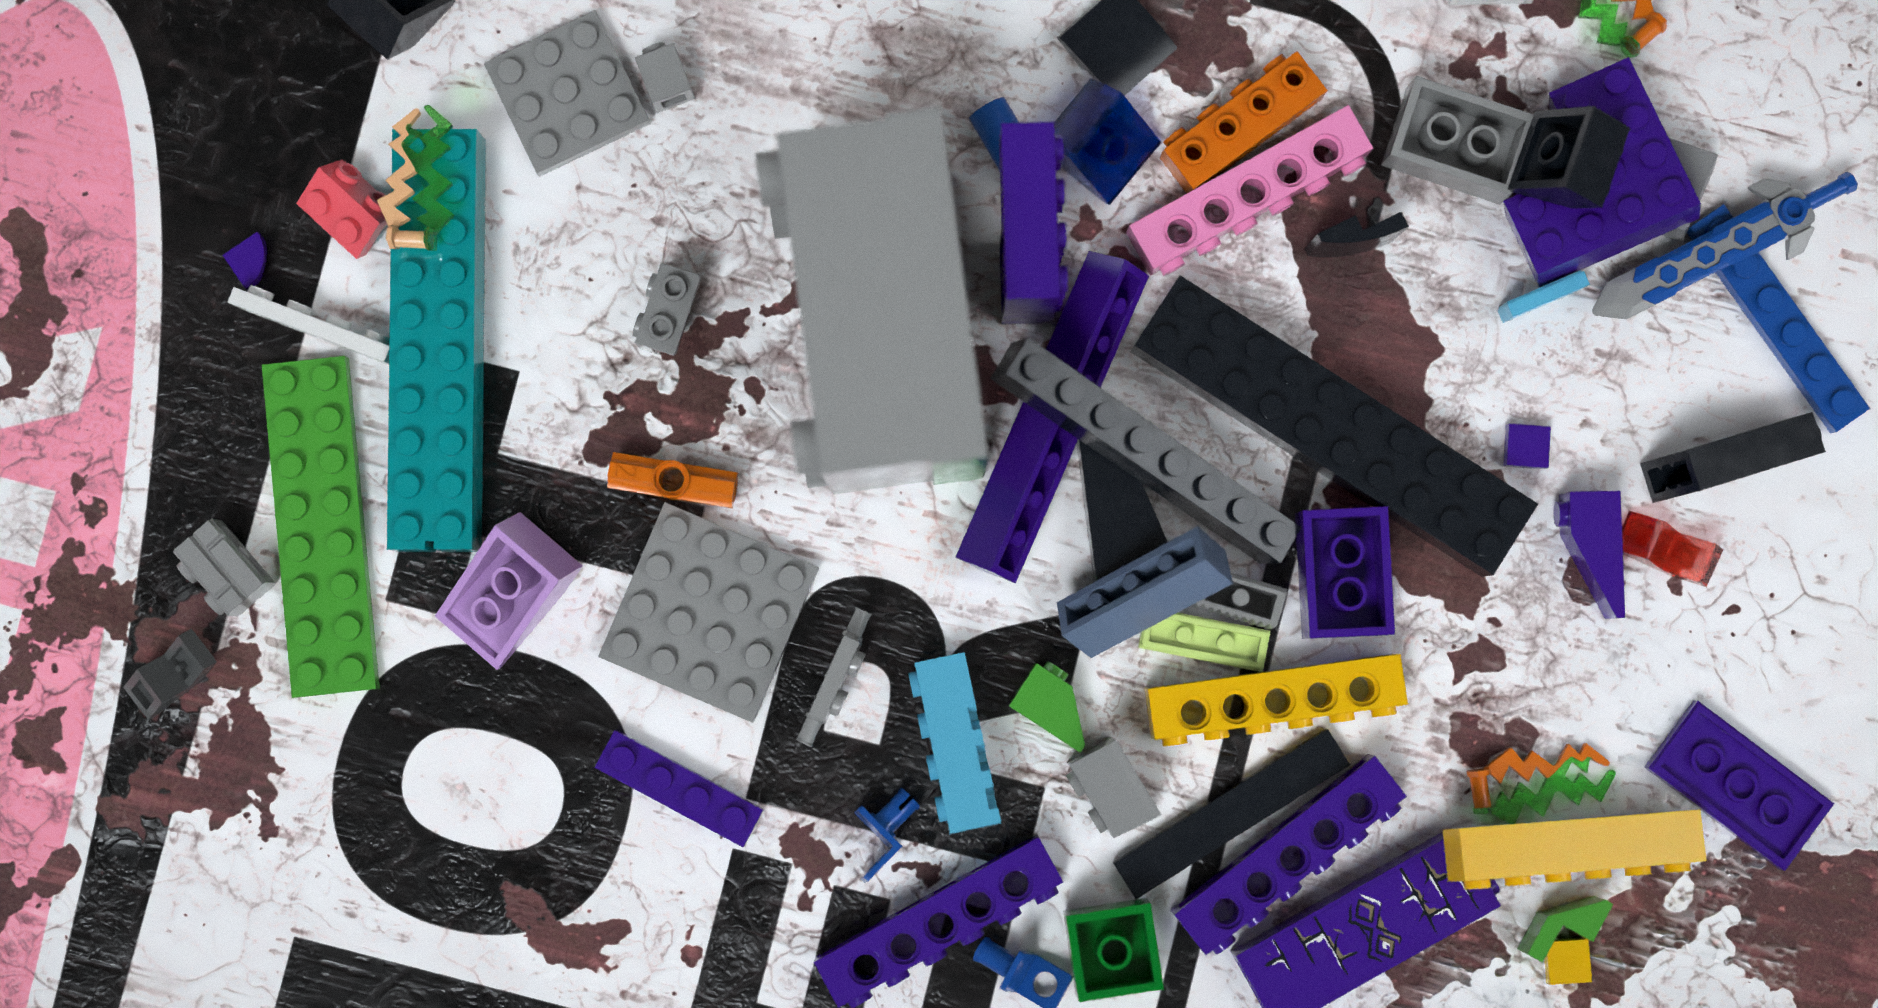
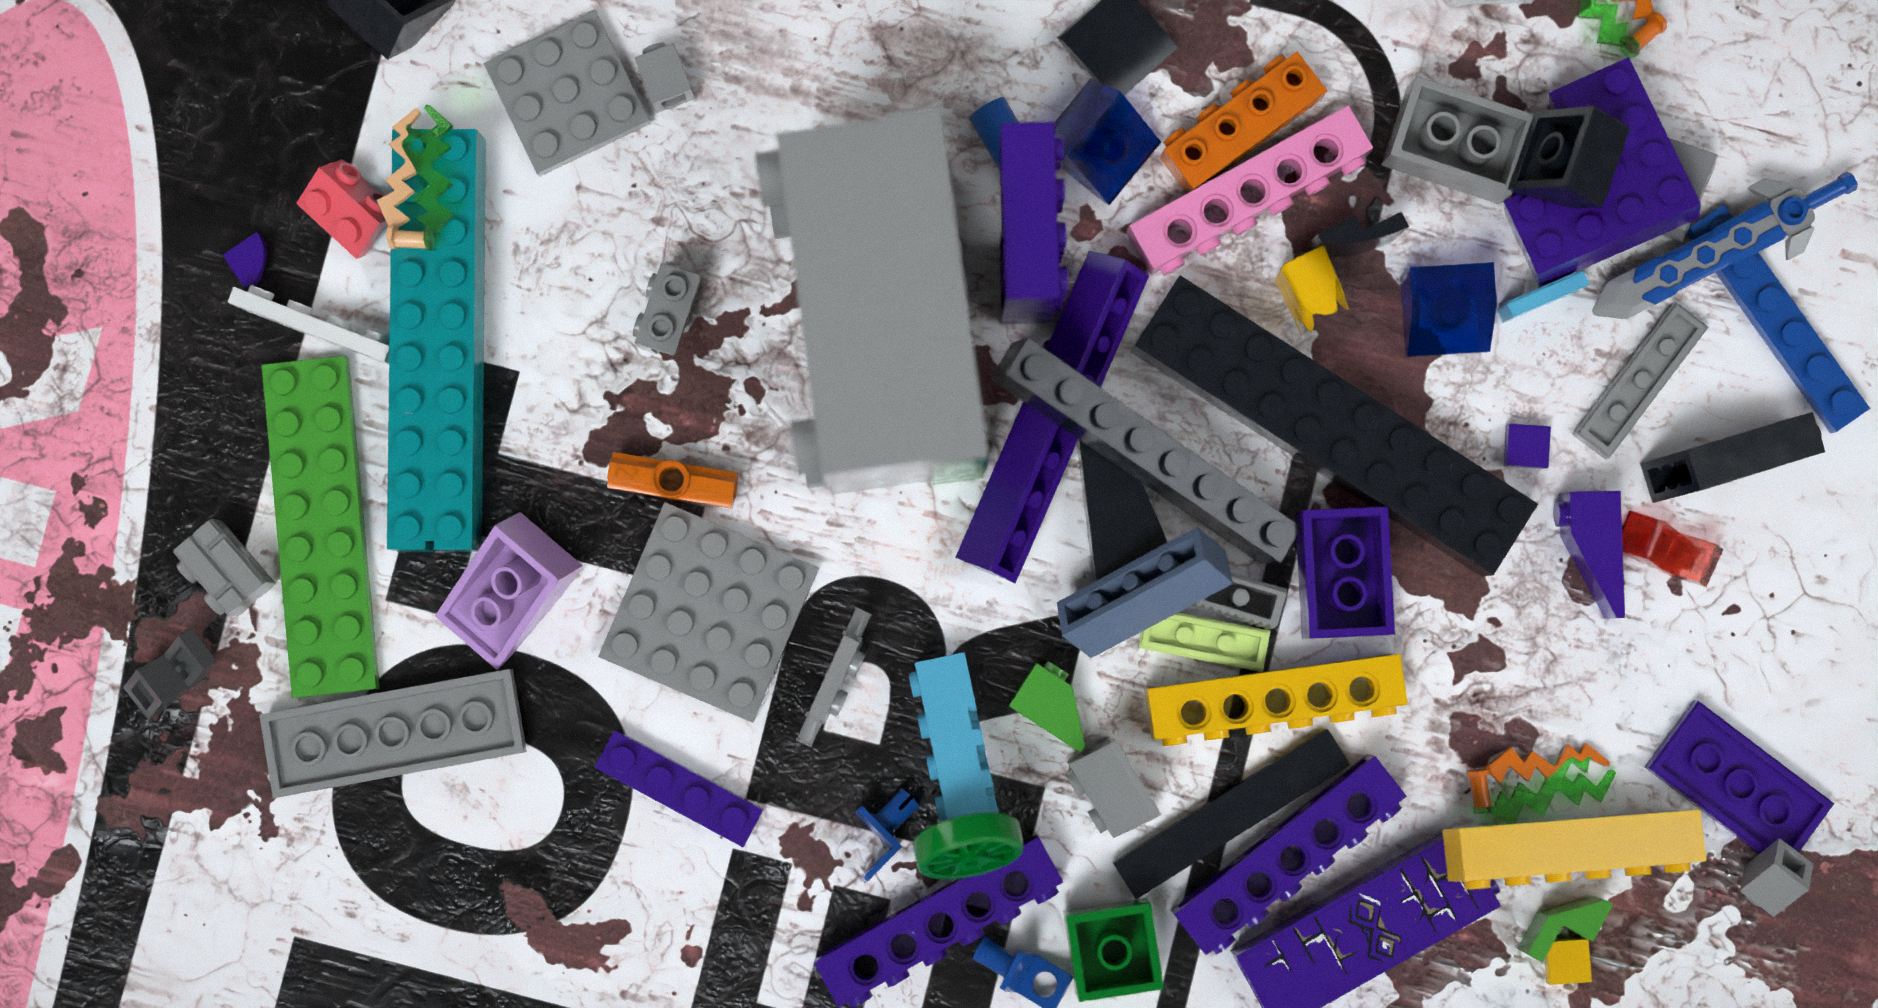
none -> light grey plate [259,669,527,798]
none -> green wheel [913,812,1024,879]
none -> yellow piece [1275,246,1349,336]
none -> clear blue slope [1400,262,1497,358]
none -> light grey tile [1572,302,1709,460]
none -> light grey brick [1740,838,1814,917]

